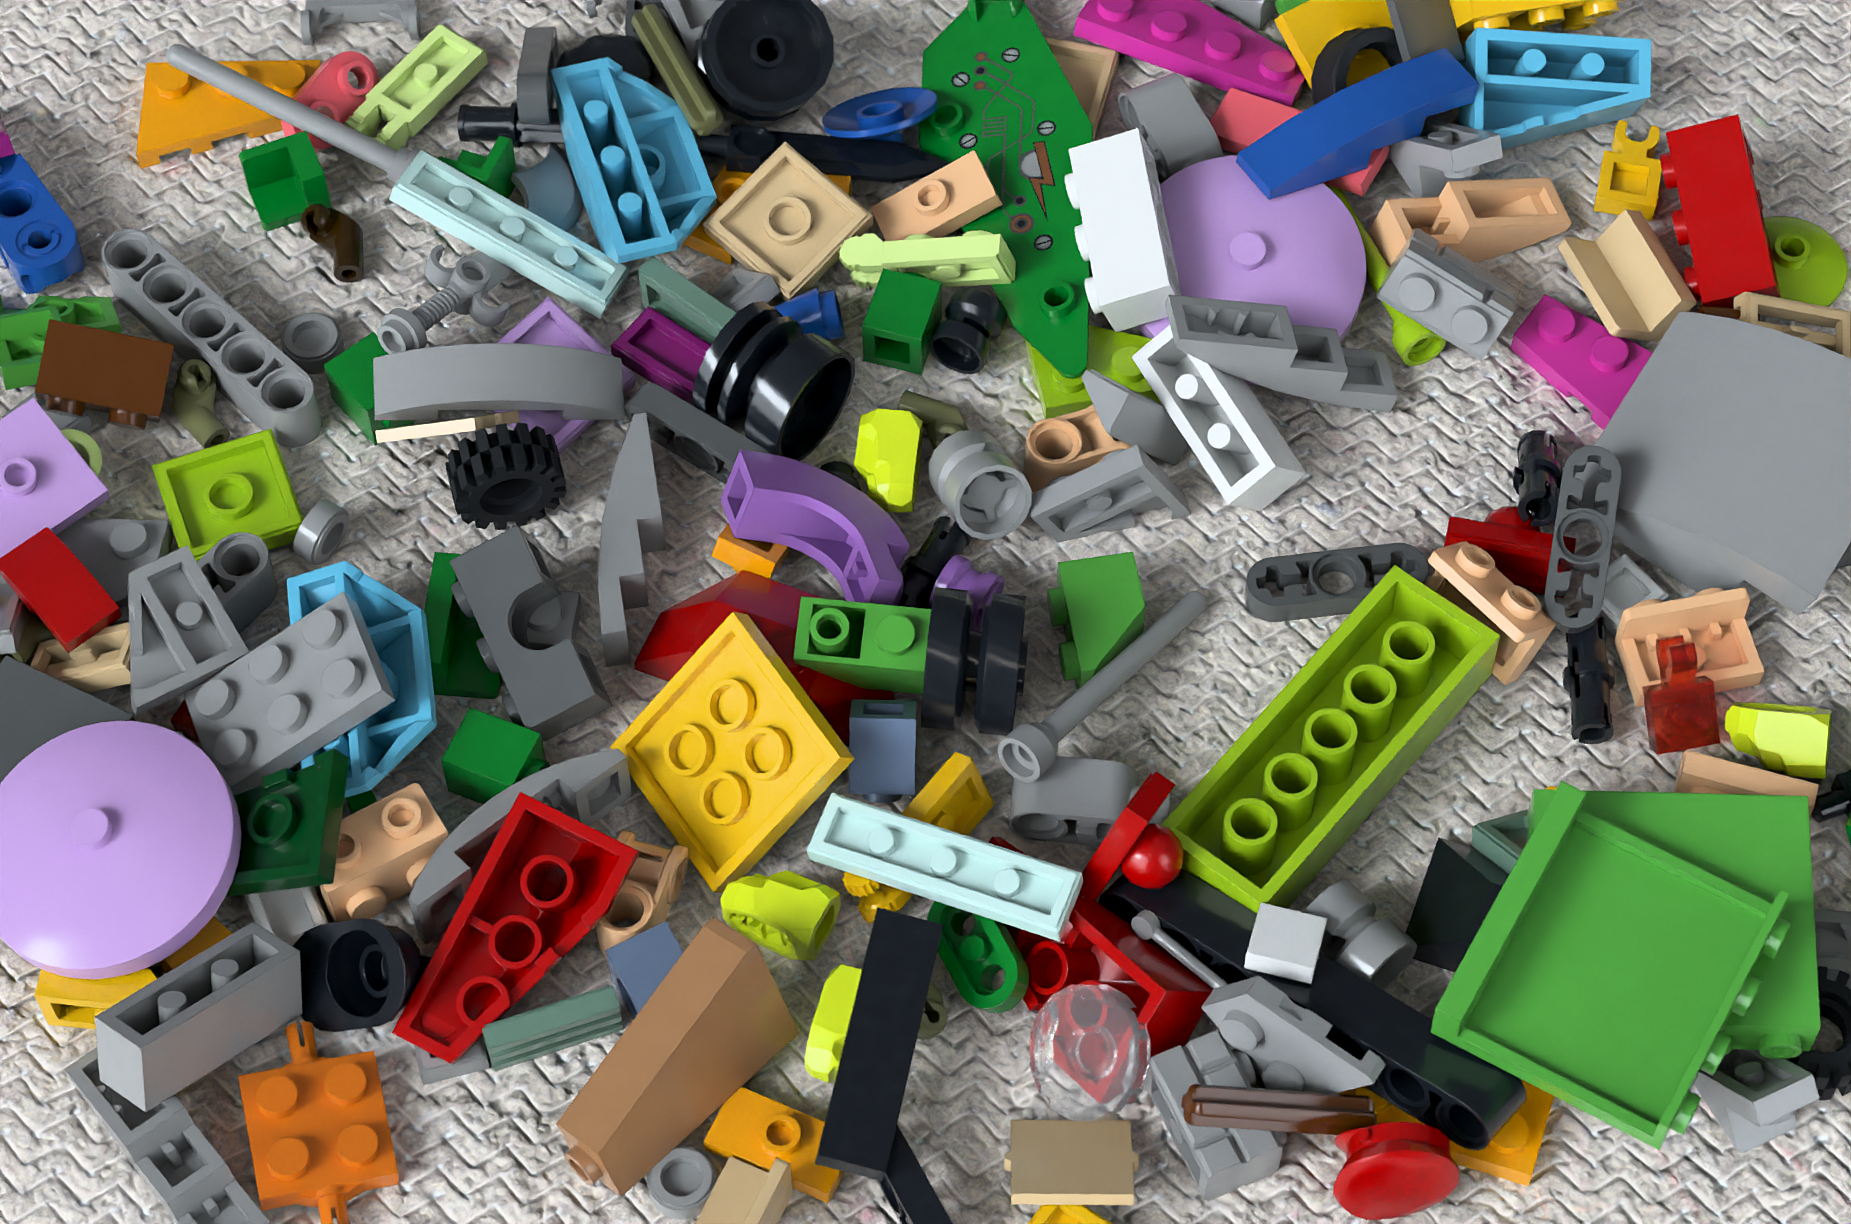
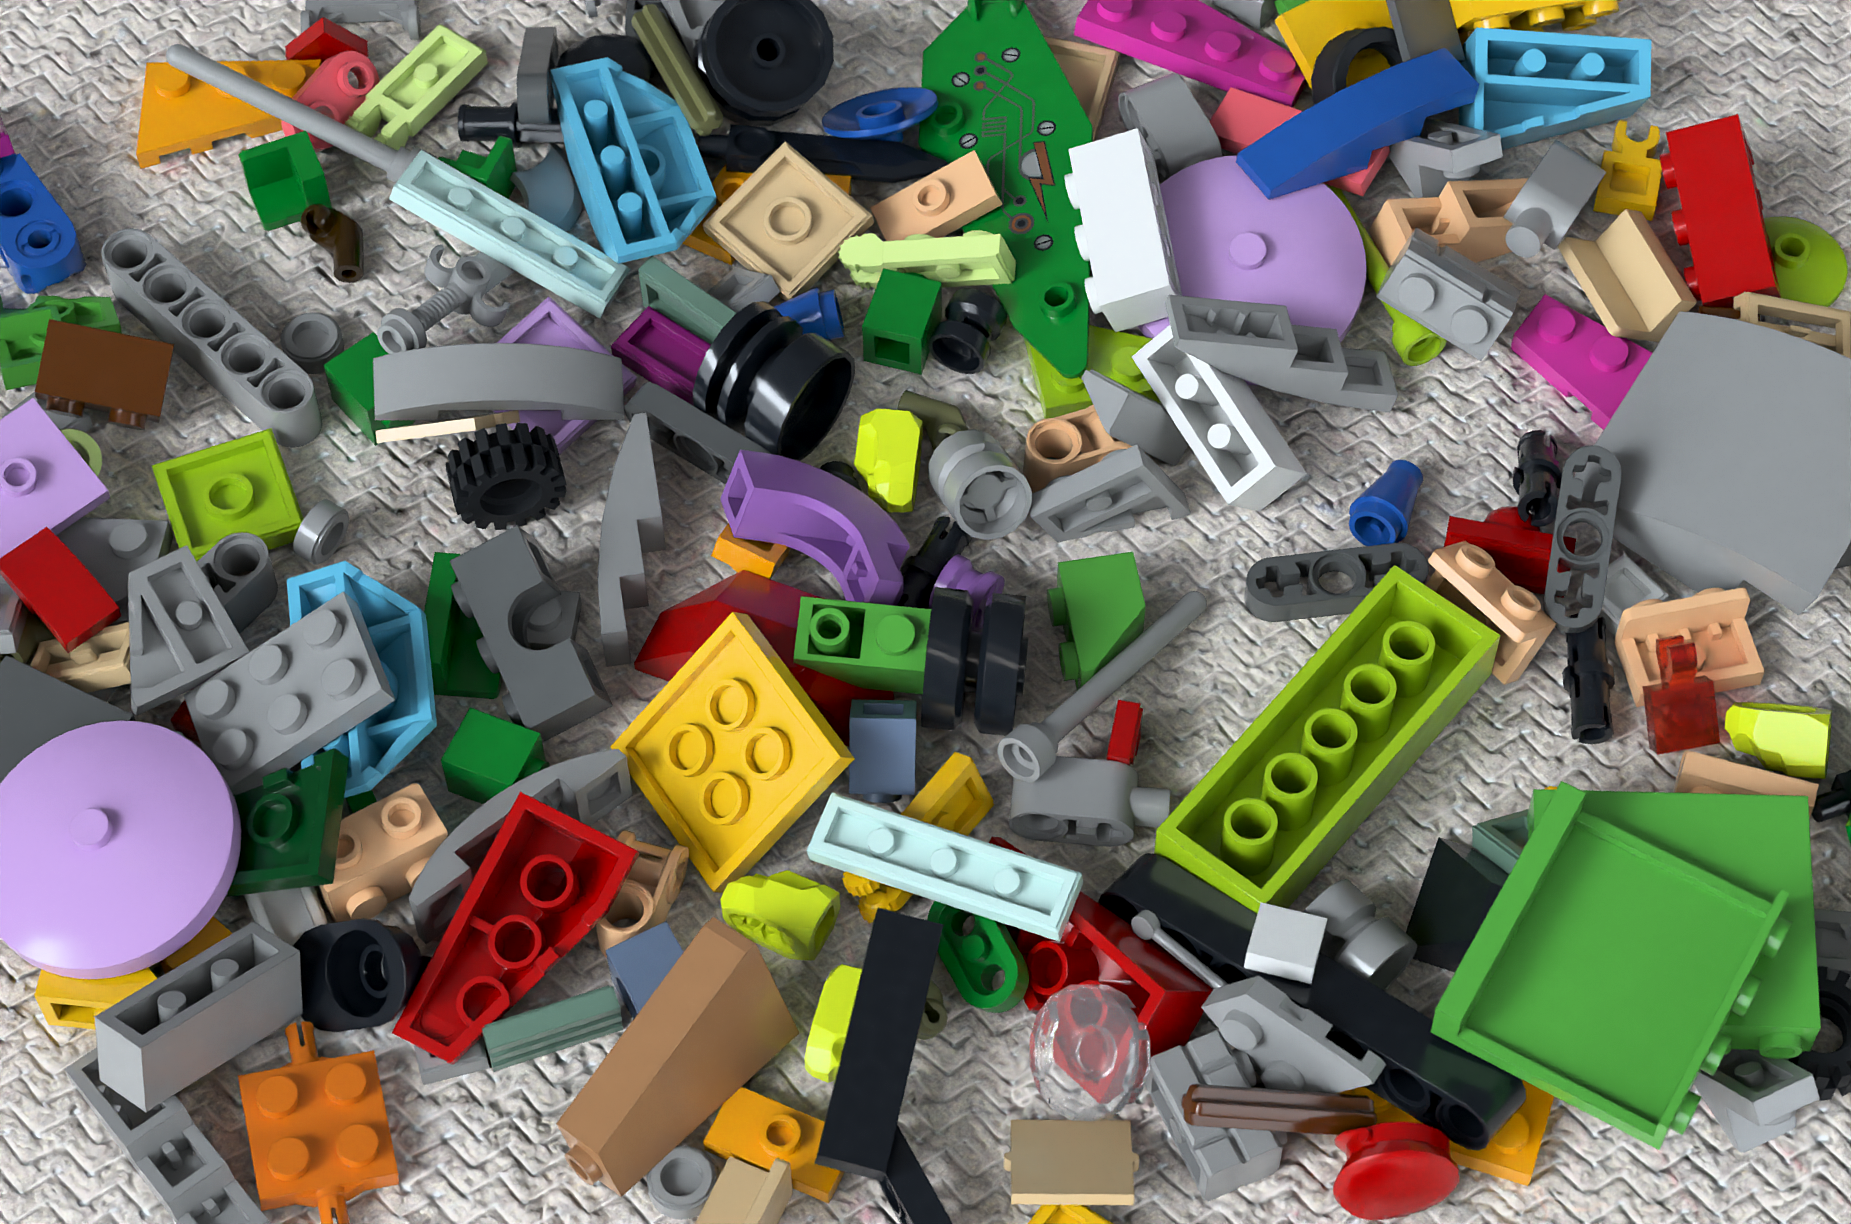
olive arm [172,359,230,449] -> none
red tile [1079,771,1185,903] -> none
none -> red tile [285,17,369,63]
none -> red tile [1107,700,1143,766]
none -> blue cone [1349,460,1423,546]
none -> light grey piece [1503,140,1606,258]

